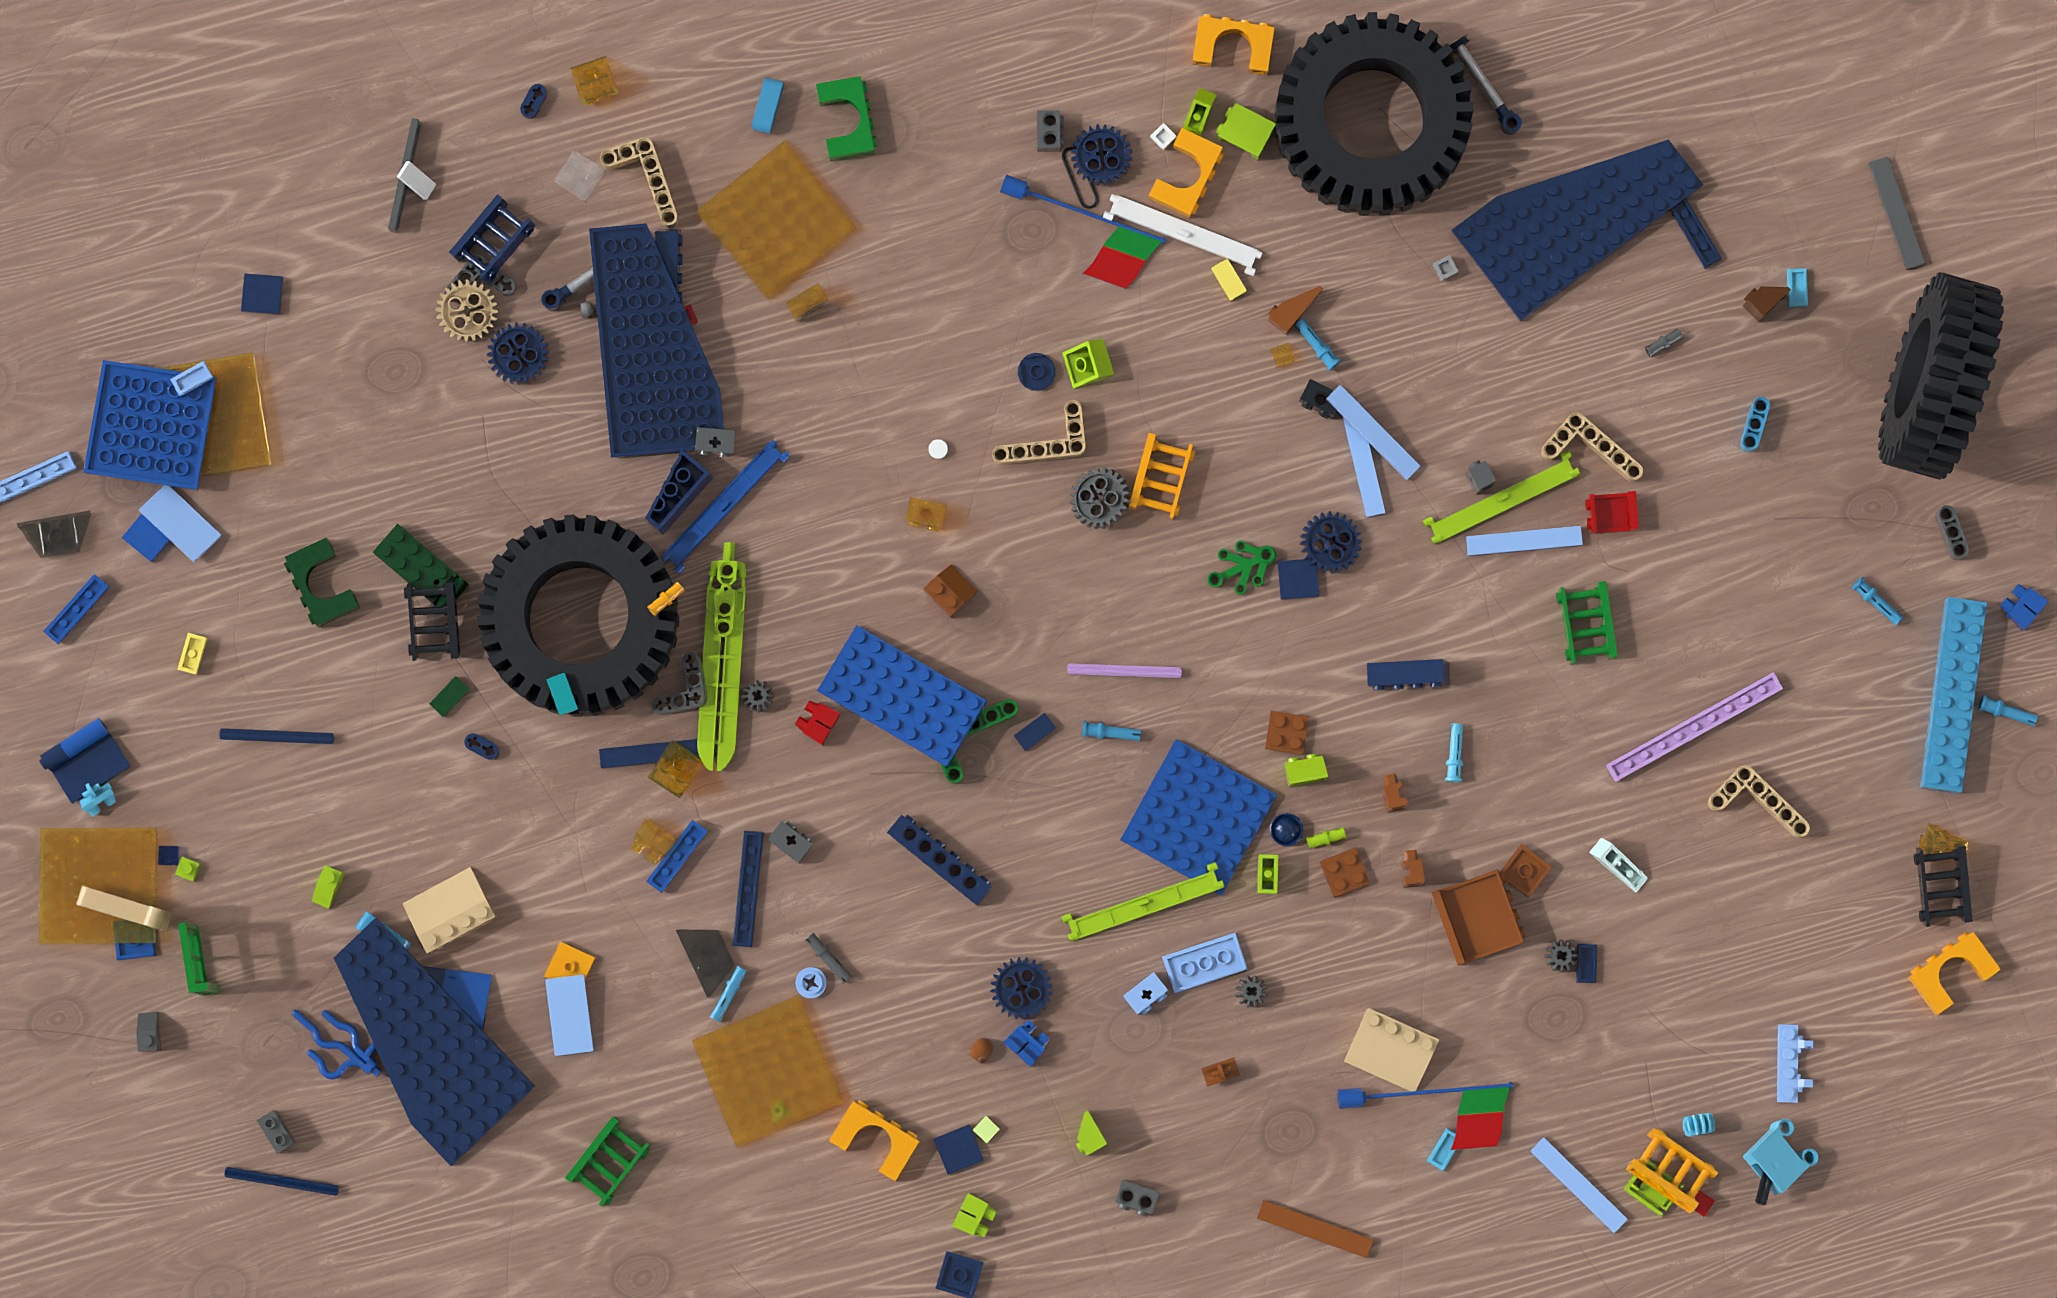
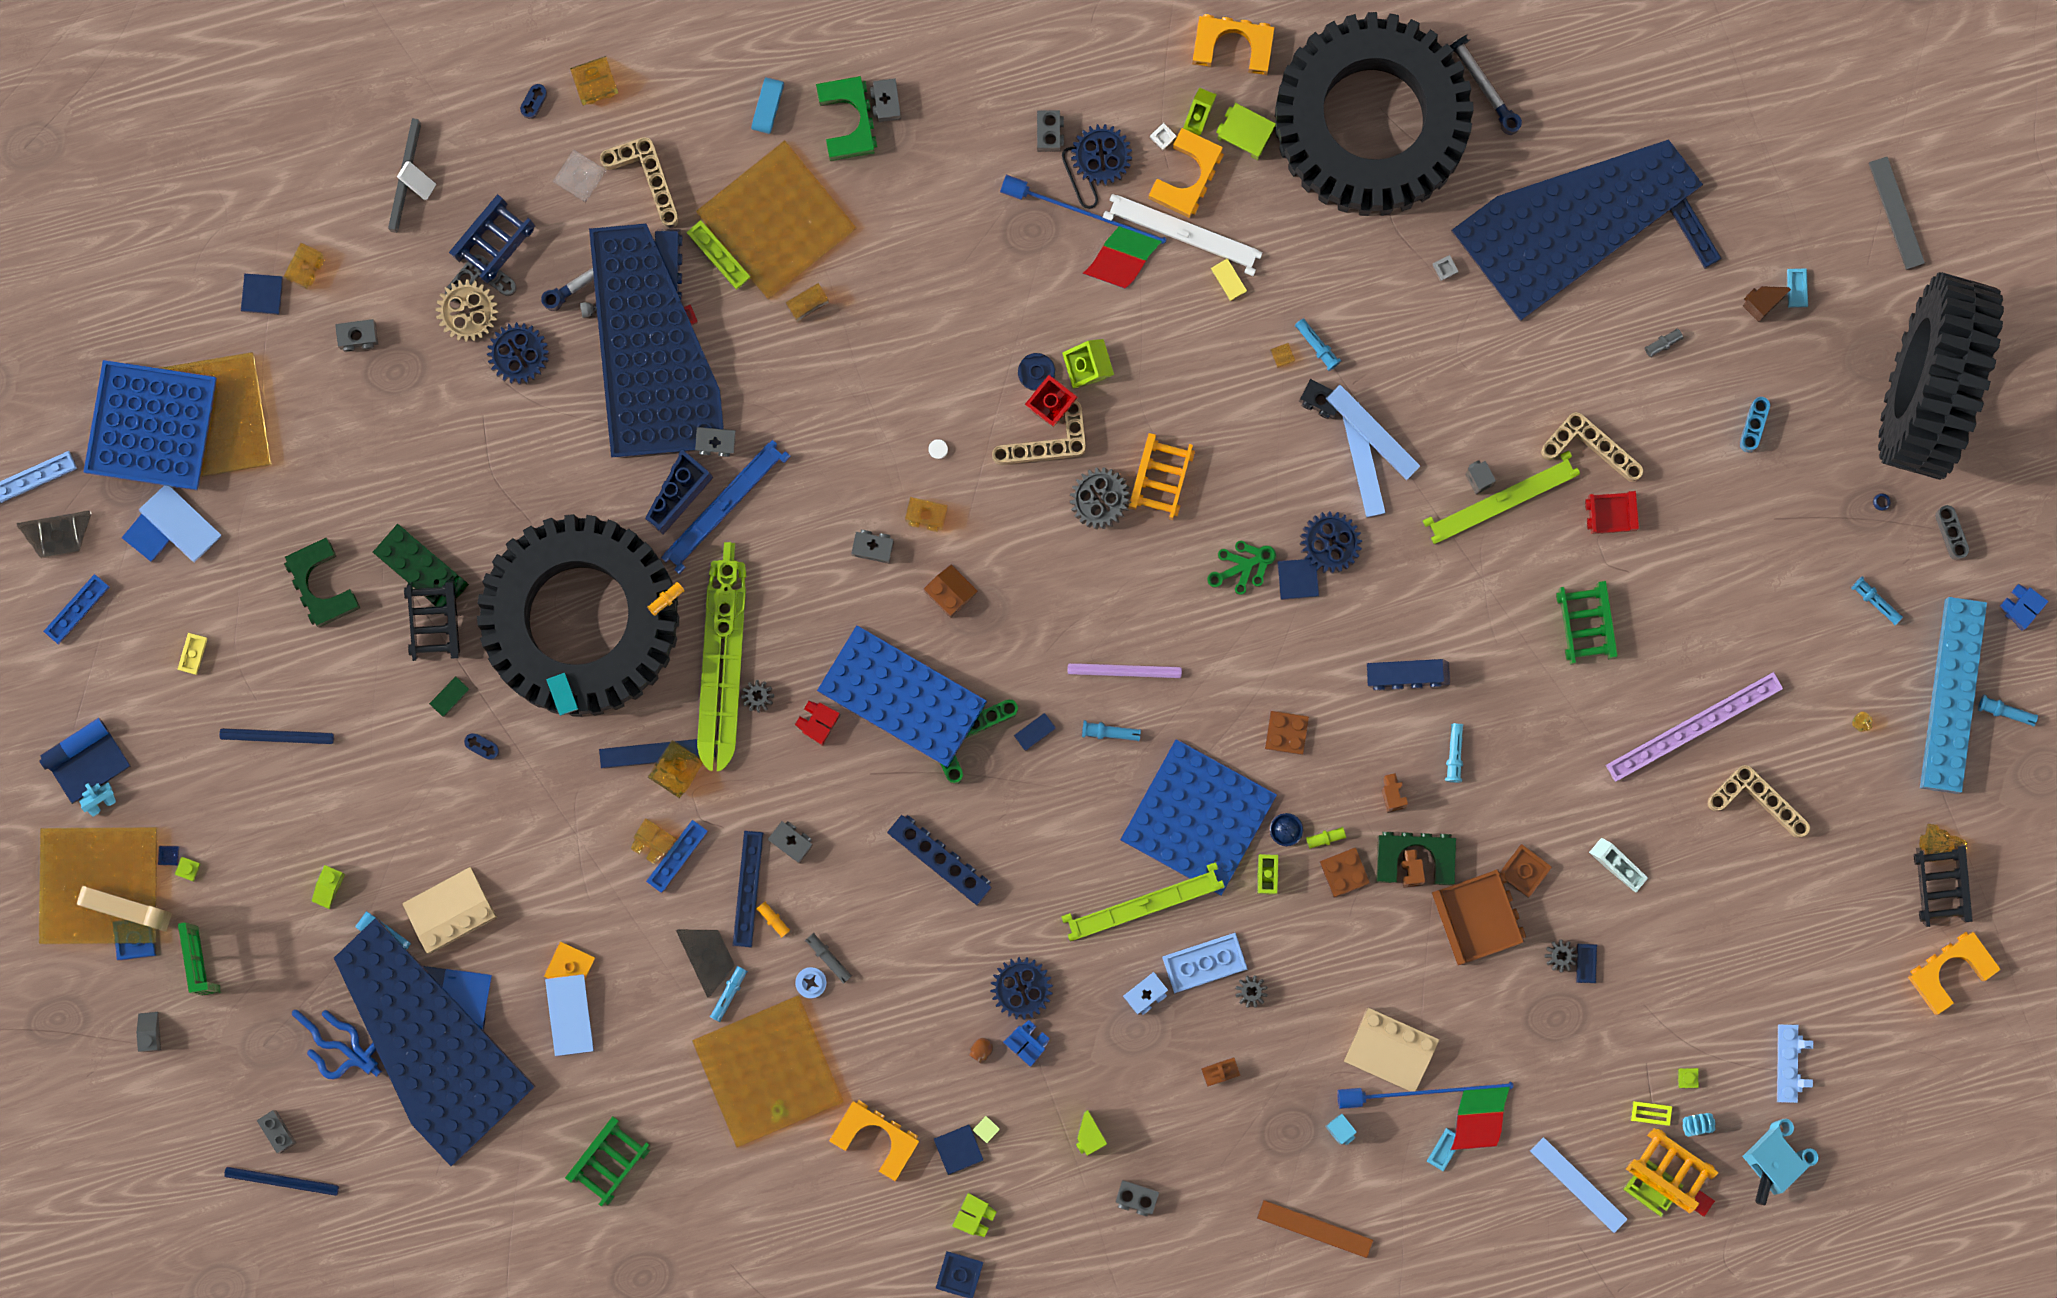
light blue tile [170,361,214,397] -> none
dark grey beam [652,652,707,715] -> none
dark orange slope [1268,286,1323,335] -> none
lime slope [1284,753,1328,787] -> none
light blue tile [1466,526,1583,556] -> none
none -> clear yellow brick [284,243,324,289]
none -> dark grey brick [335,319,378,352]
none -> lime plate [686,220,751,290]
none -> light orange pin [756,901,790,938]
none -> dark grey brick [851,530,894,564]
none -> dark grey brick [870,78,901,122]
none -> red slope [1025,375,1078,427]
none -> medium azure brick [1325,1114,1356,1145]
none -> dark green arch [1376,832,1456,885]
none -> neon yellow tile [1631,1101,1672,1126]
none -> lime plate [1678,1068,1699,1088]
none -> clear yellow tile [1852,712,1873,732]
none -> dark blue piece [1873,493,1891,511]

